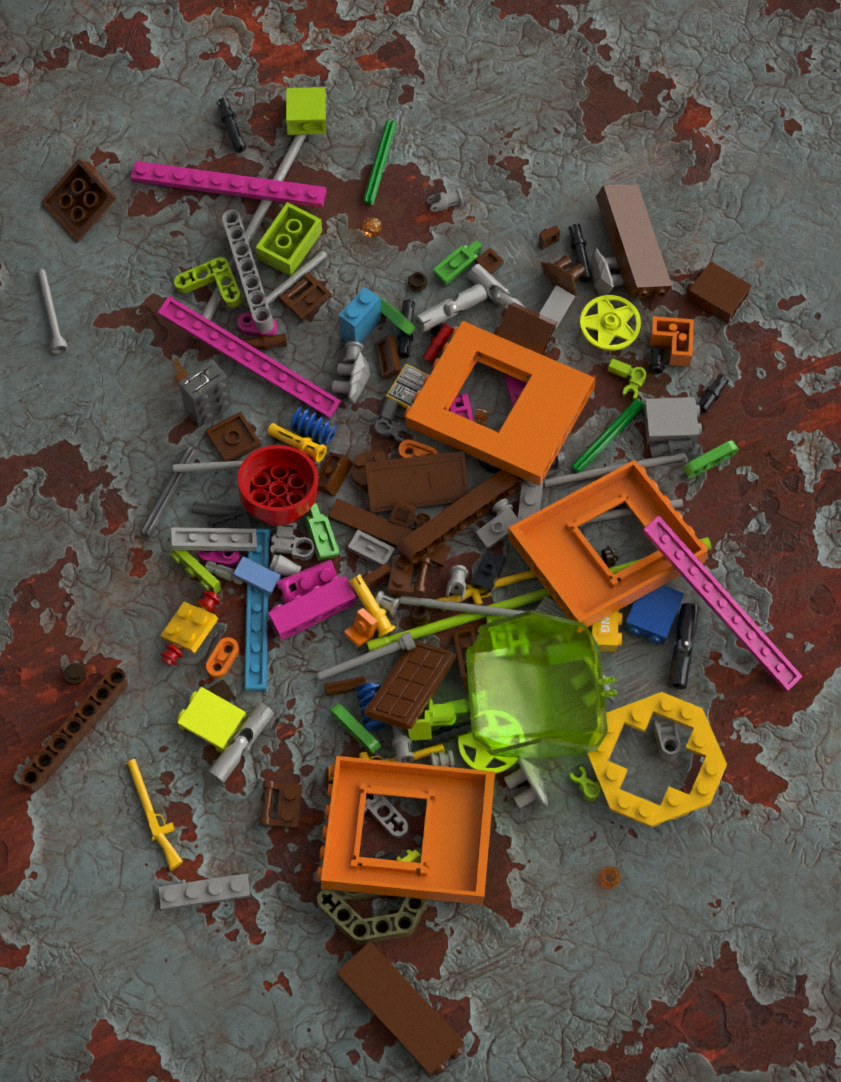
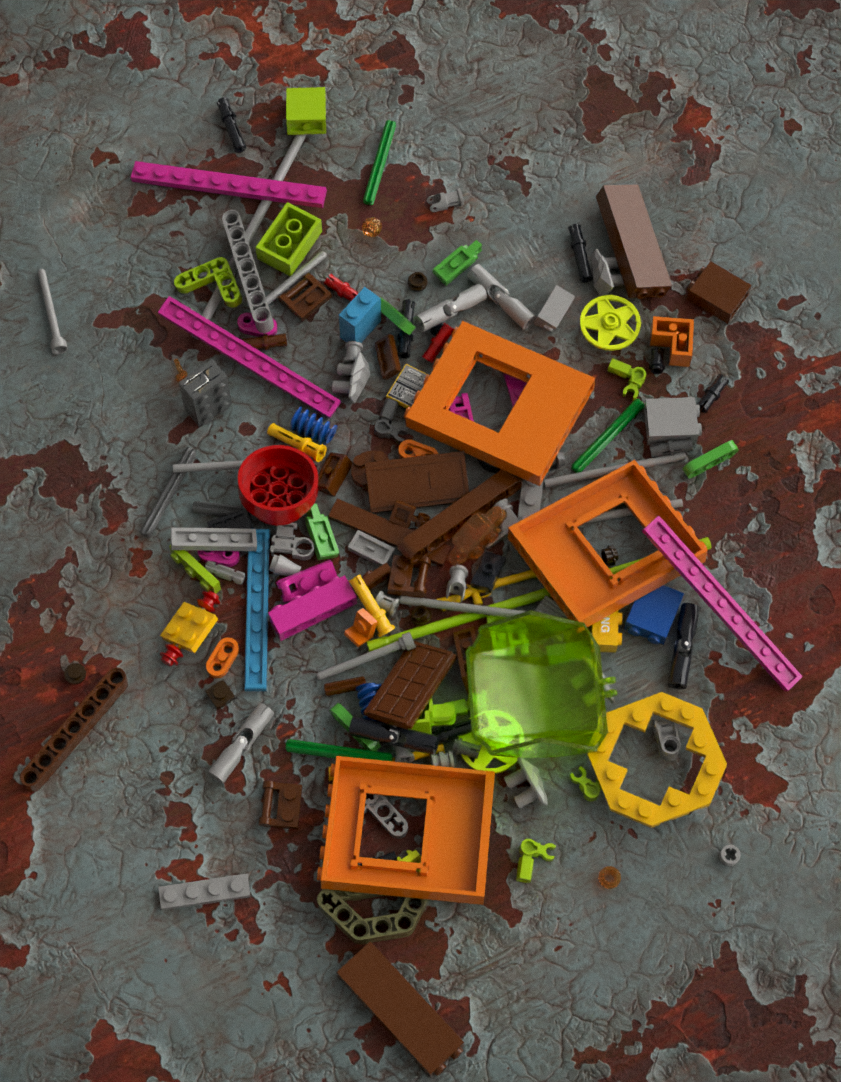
reddish brown slope [41,158,116,242] -> none
yellow piece [125,759,183,871] -> none
neon yellow panel [177,687,247,753] -> none
reddish brown tile [205,411,262,462] -> none
medium blue tile [233,557,281,595] -> none
reddish brown plate [475,248,504,274] -> none
clear orange hand [475,408,488,426] -> none
reddish brown brick [494,302,558,356] -> none
reddish brown plate [538,225,560,250] -> none
reddish brown connector [541,255,586,296] -> none
none -> green axle [286,739,393,761]
none -> red pin [324,274,358,302]
none -> black piece [349,716,439,755]
none -> clear orange hinge [447,506,507,566]
none -> dark grey pin [452,738,481,759]
none -> lime bar [516,839,556,883]
none -> light grey bush [719,845,741,866]

